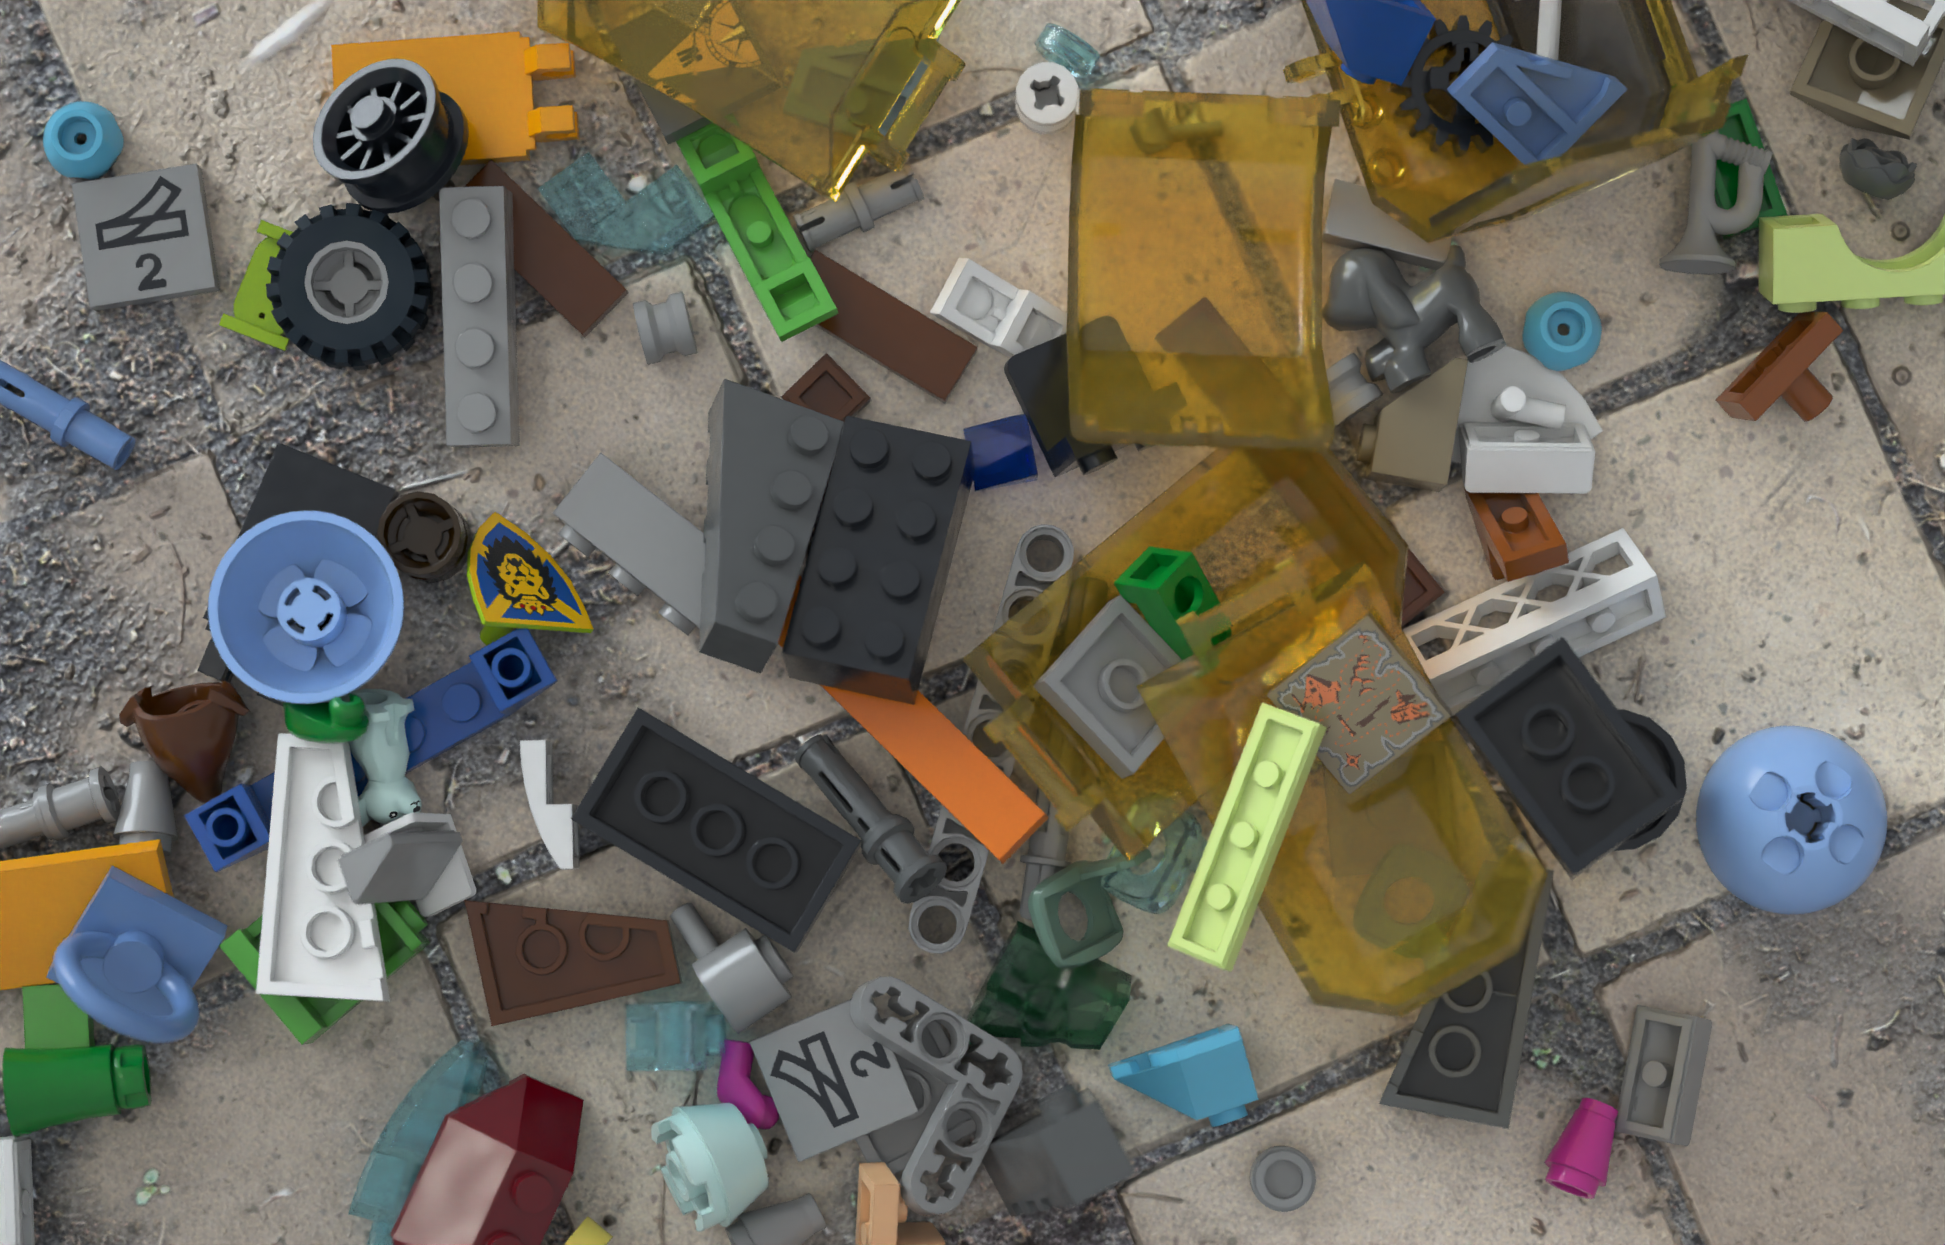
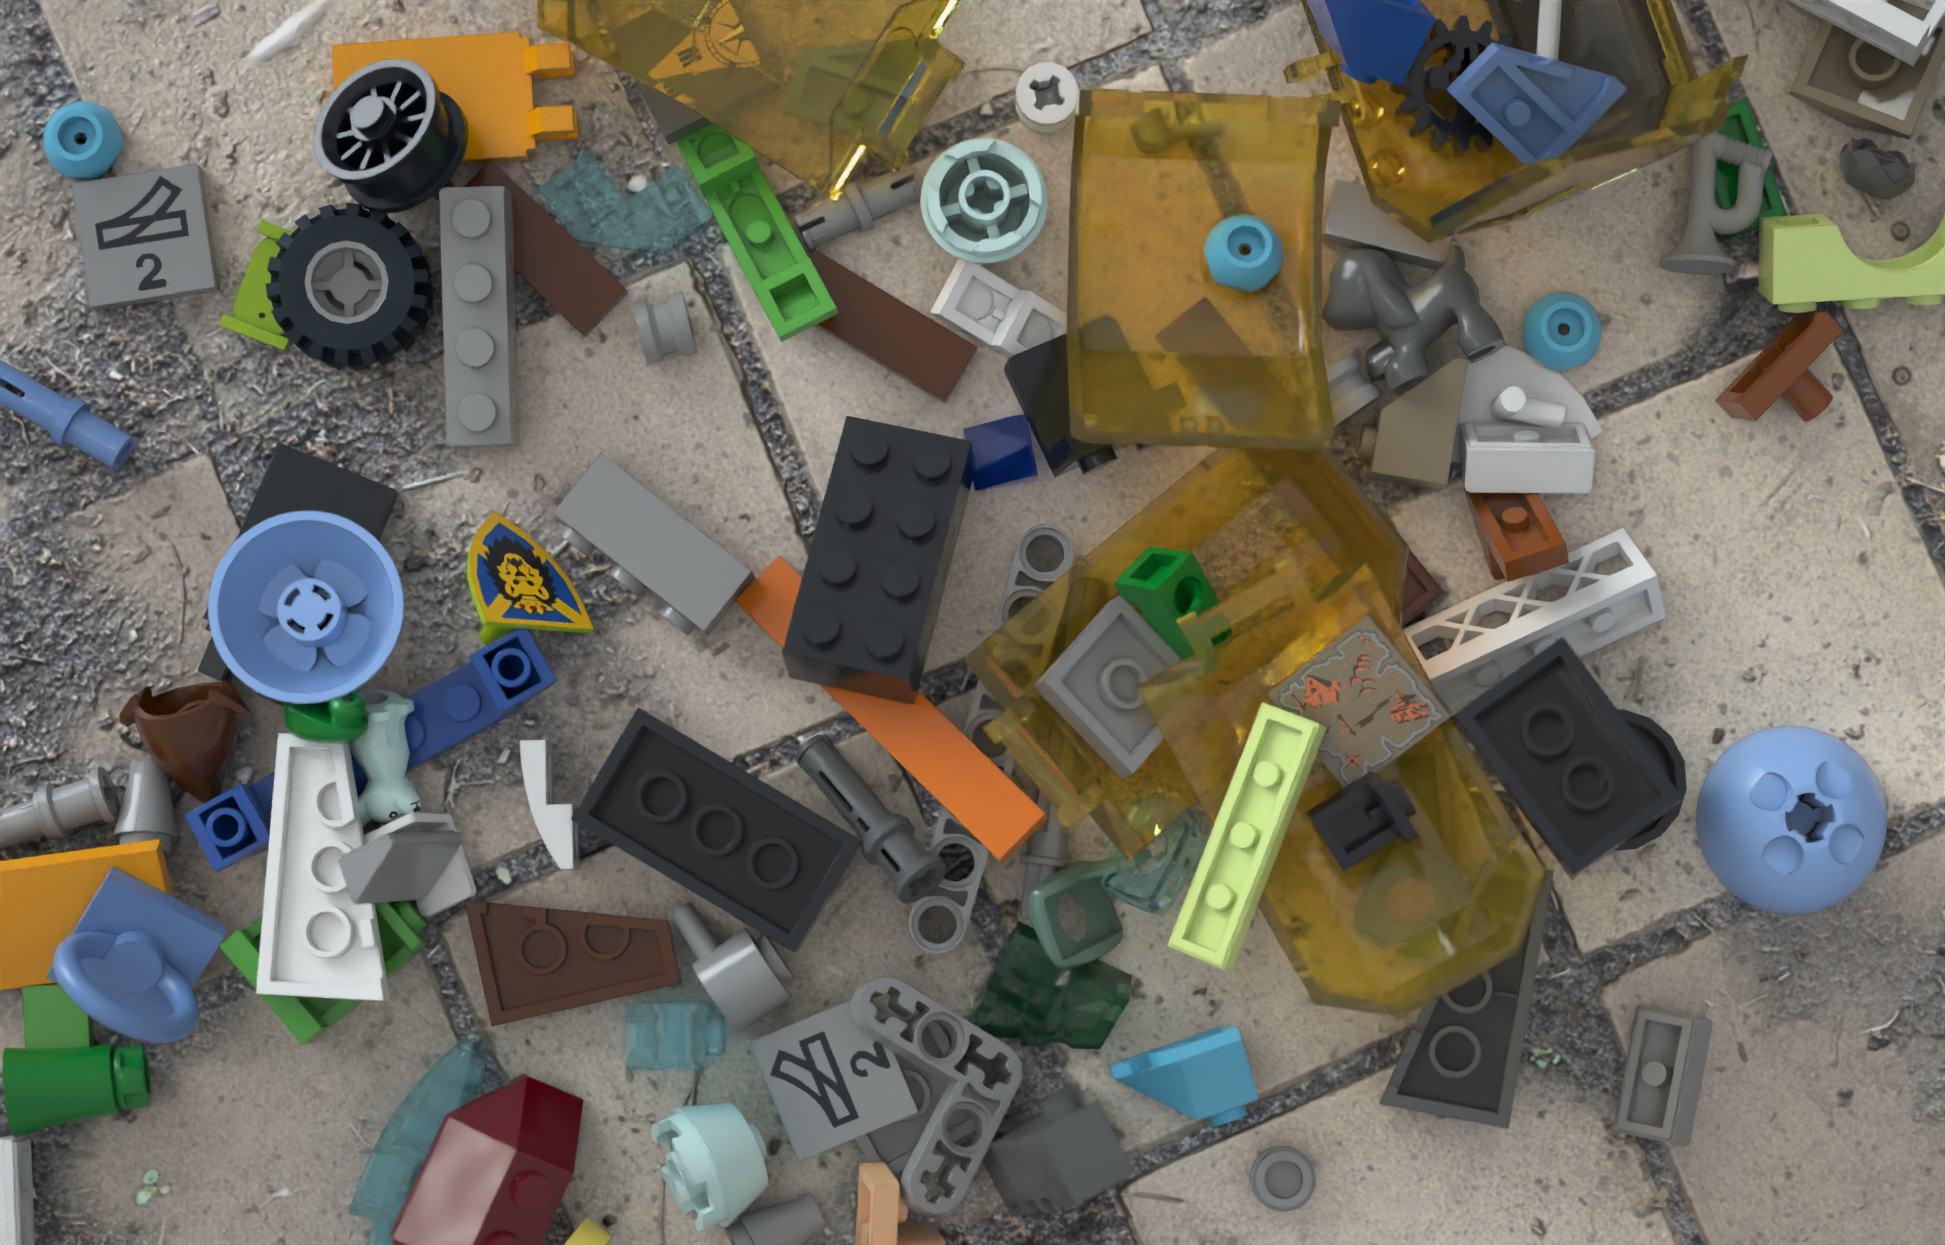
dark brown wheel [377,491,472,583] -> none
dark grey wedge [699,378,845,674] -> none
dark pink arm [717,1039,779,1130] -> none
reddish brown tile [781,353,871,422] -> none
clear light blue tile [1035,23,1100,78] -> none
dark pink cone [1544,1098,1618,1199] -> none
none -> light aqua cone [920,138,1048,263]
none -> medium azure plate [1203,214,1283,292]
none -> black bracket [1305,772,1418,872]

